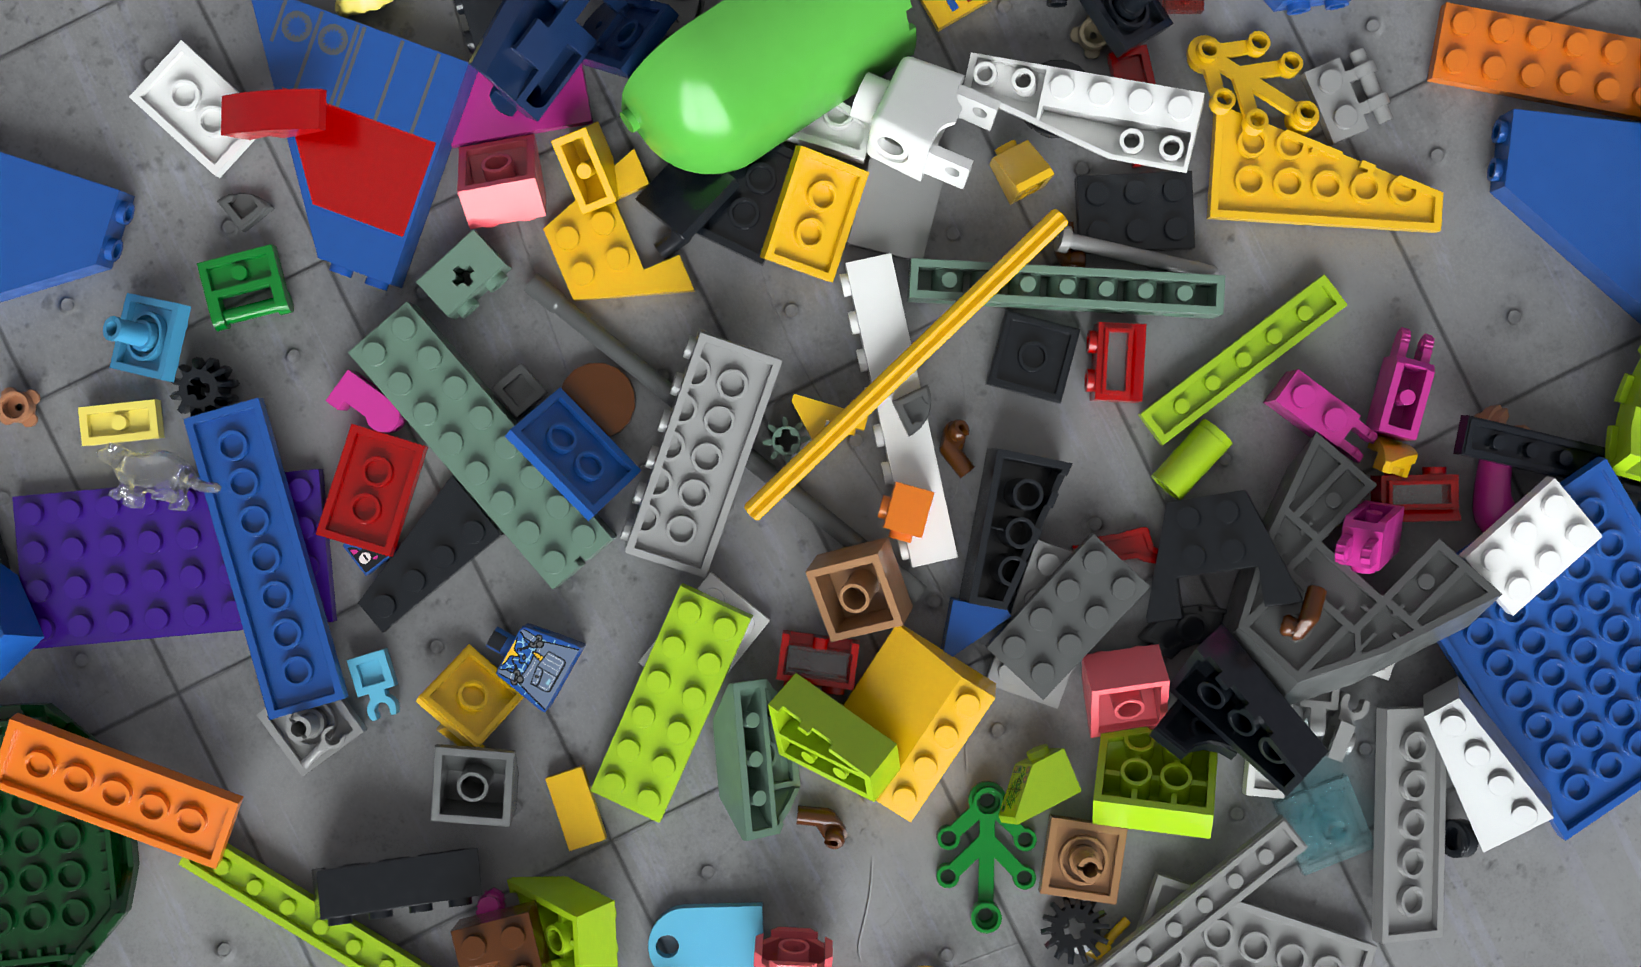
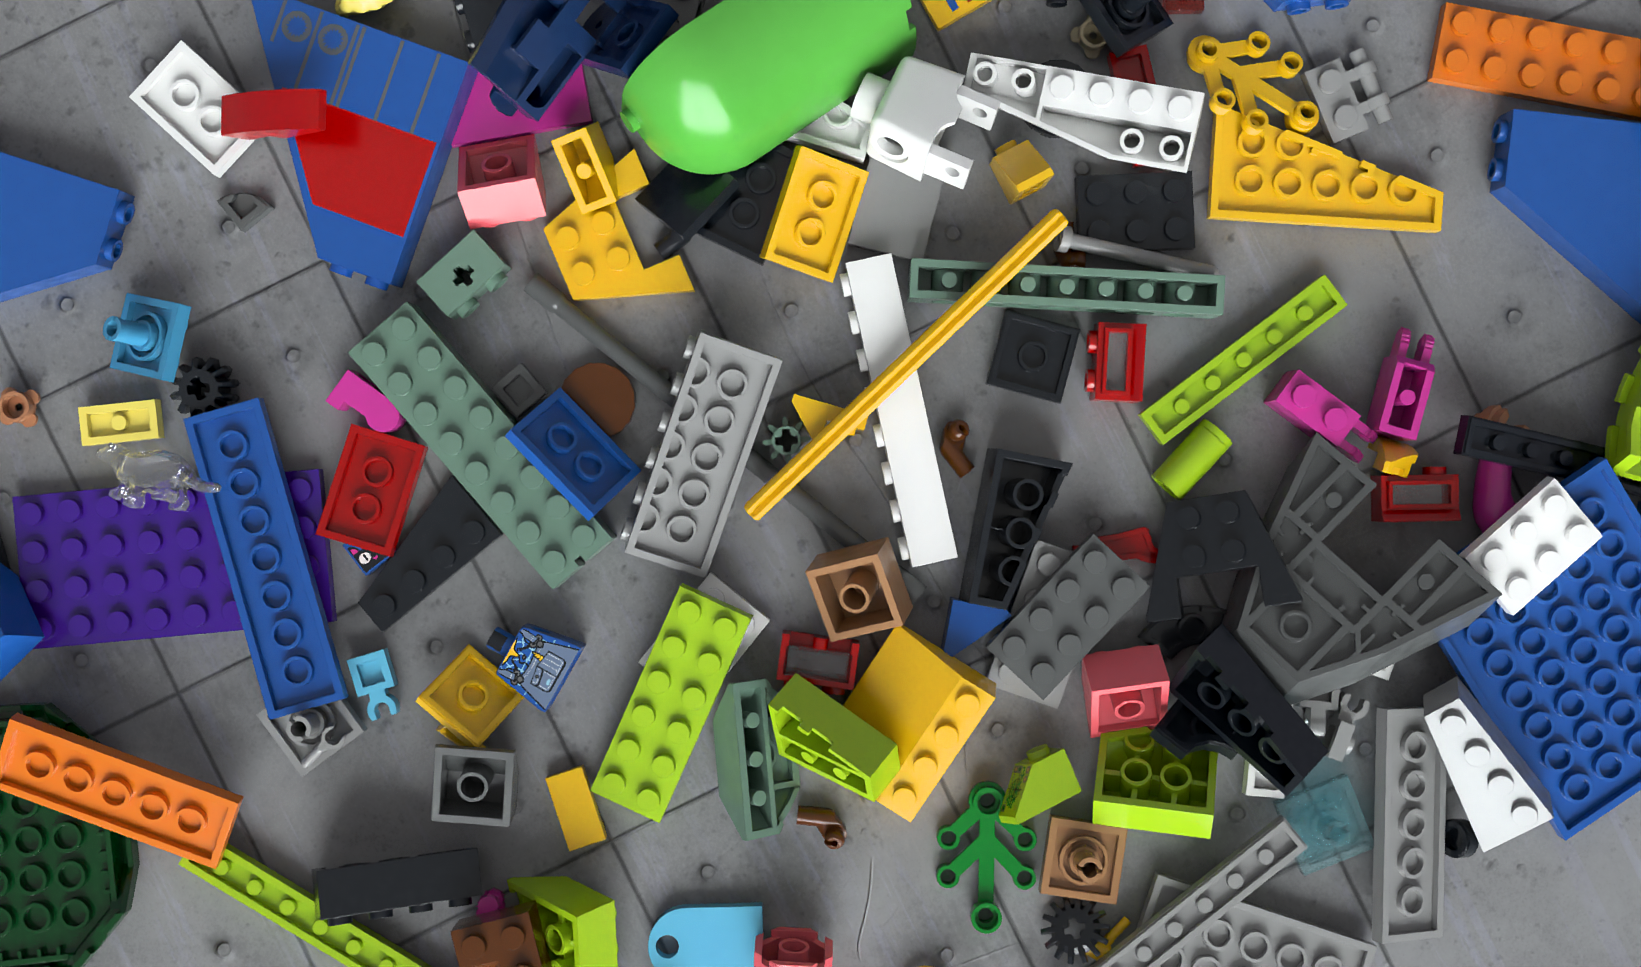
green plate [197,244,294,332] -> none
orange brick [877,481,935,543] -> none
dark grey tile [892,384,931,437] -> none
reddish brown arm [1279,585,1327,640] -> none
dark pink hinge [1335,500,1404,574] -> none

